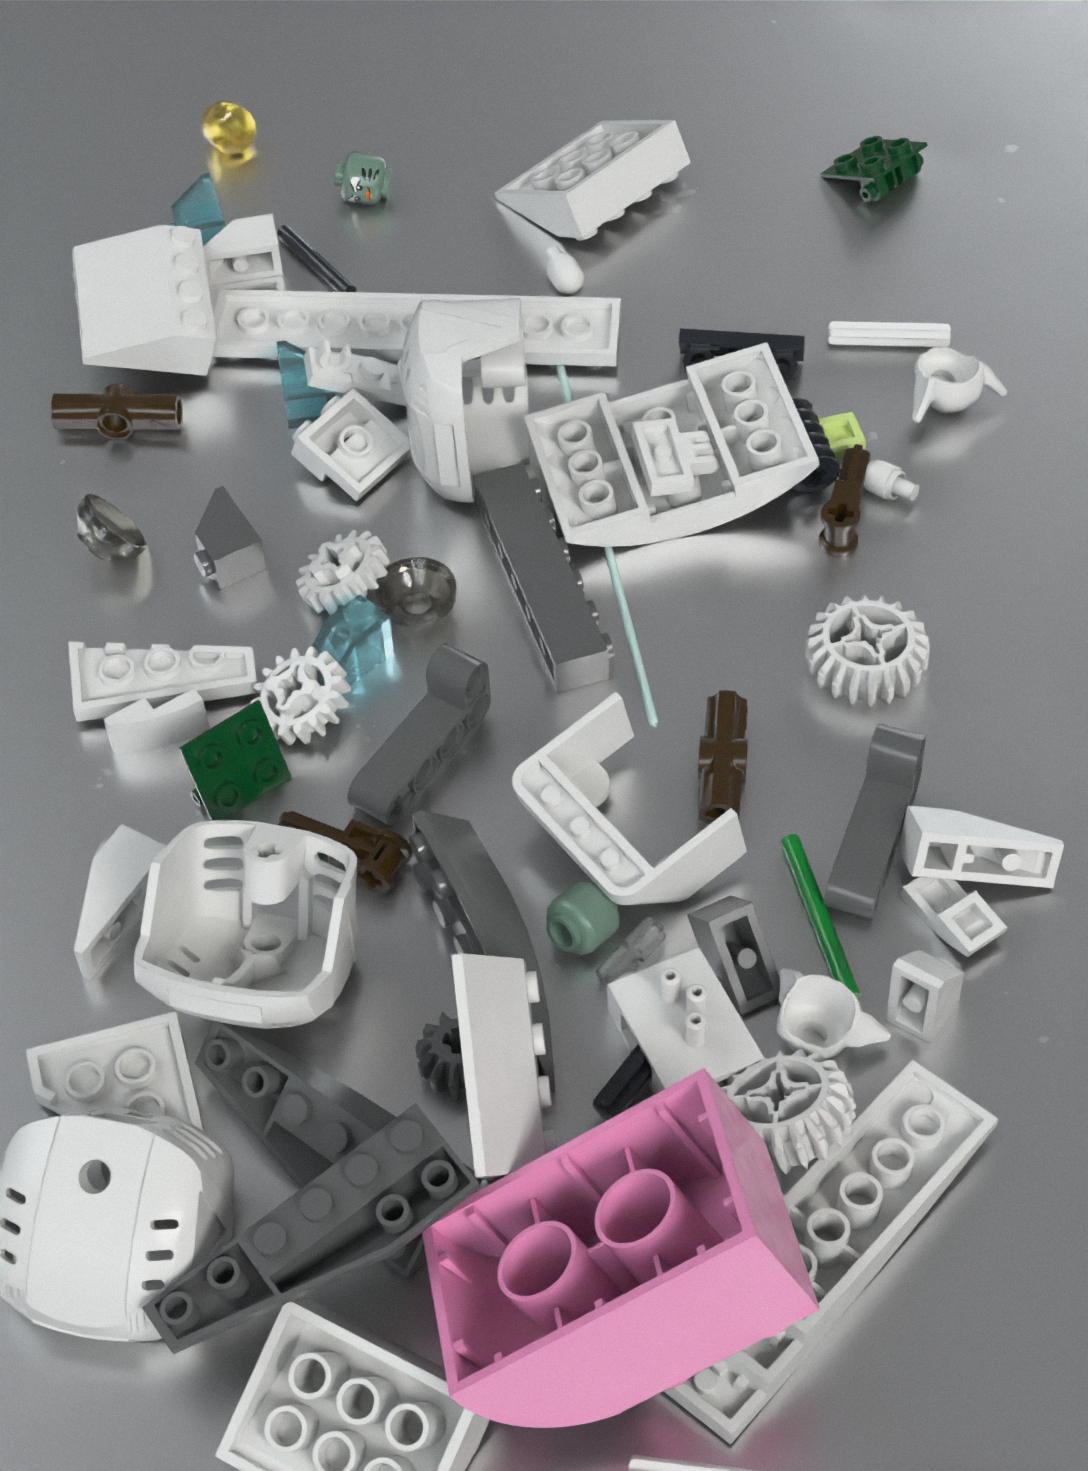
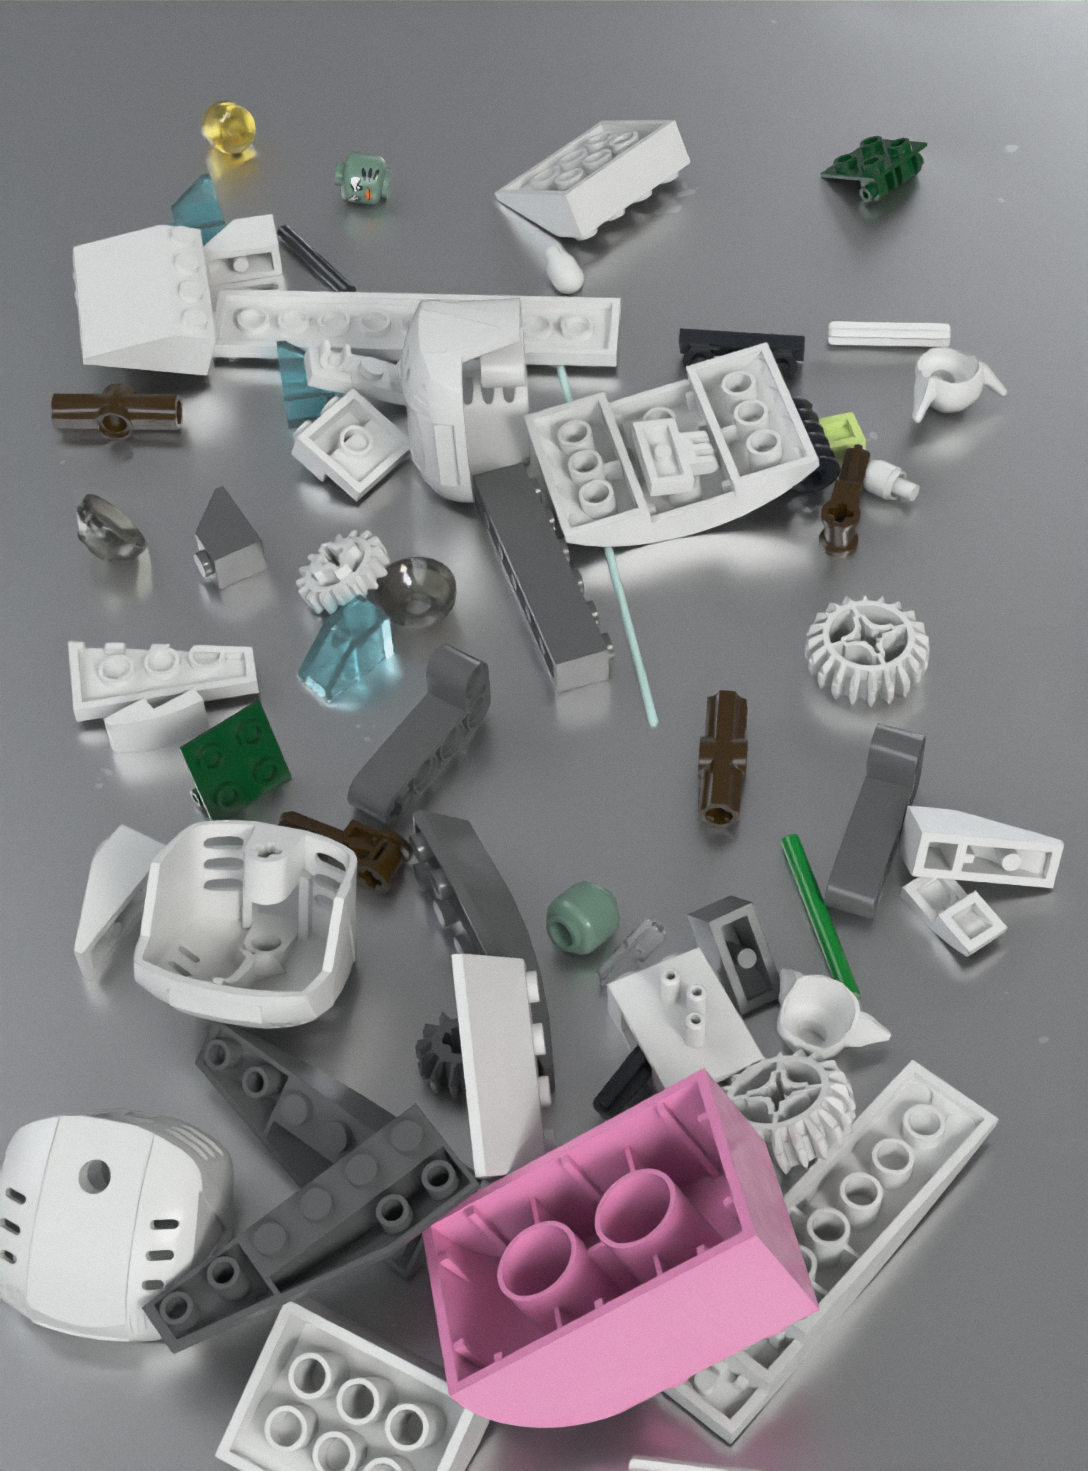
white plate [26,1011,204,1131] -> none
white gear [251,646,351,745] -> none
white windscreen [512,692,747,905] -> none
white slope [885,950,964,1044] -> none

